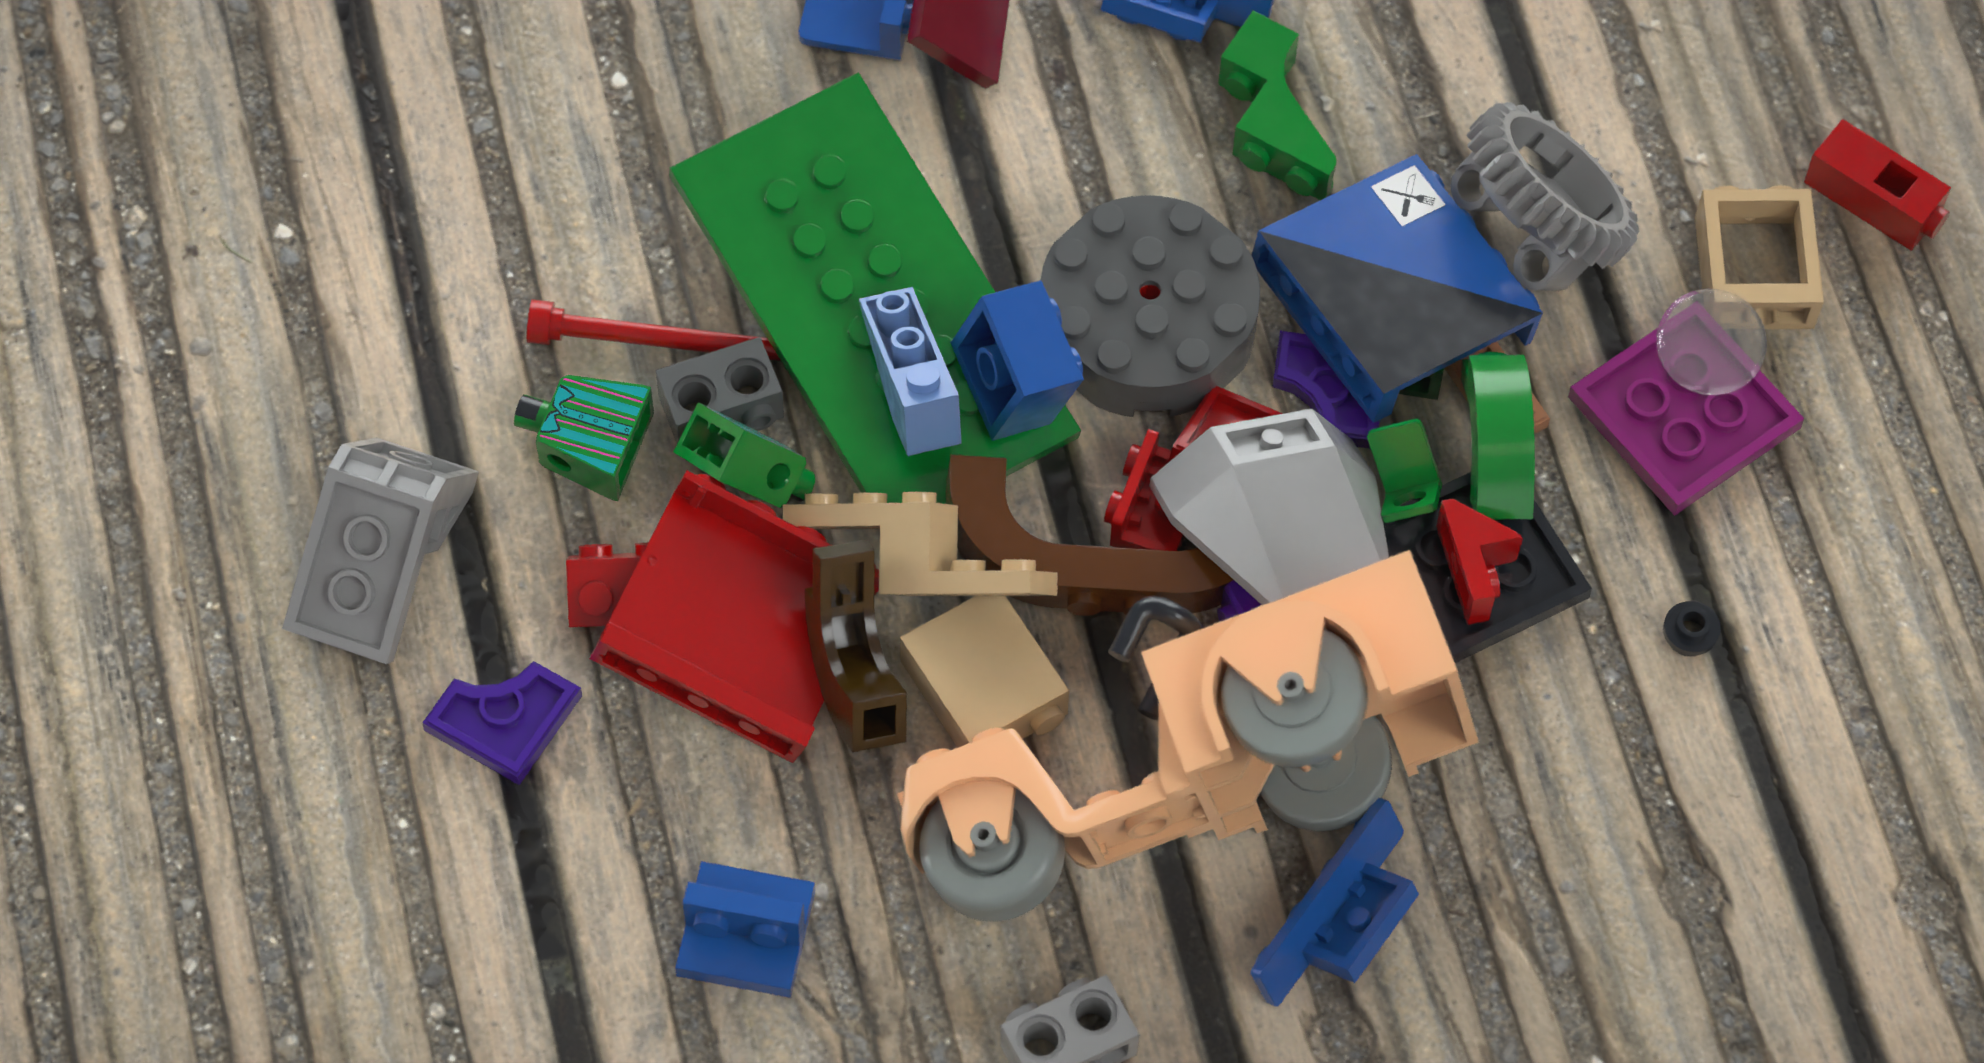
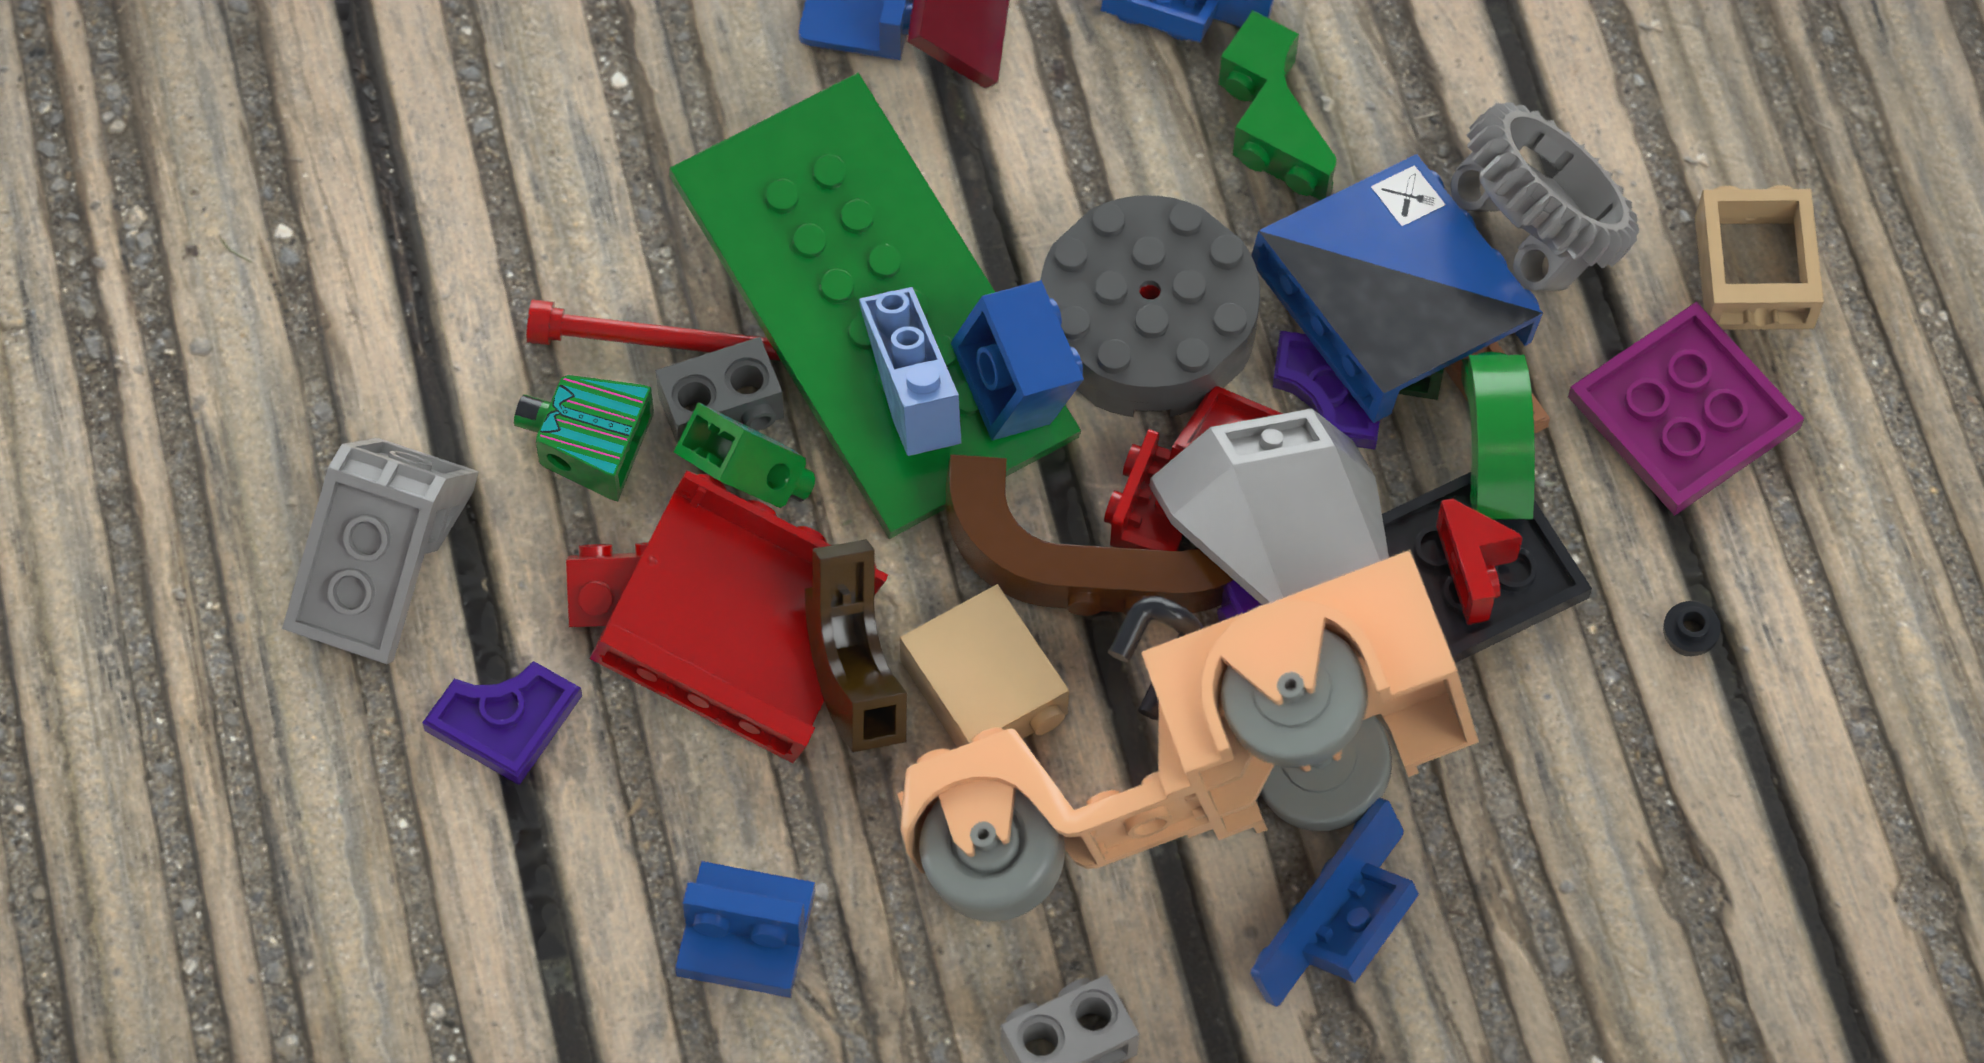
tan bracket [783,492,1058,596] -> none
green bracket [1367,419,1442,523] -> none
clear piece [1656,289,1767,395] -> none
red brick [1804,118,1951,251] -> none

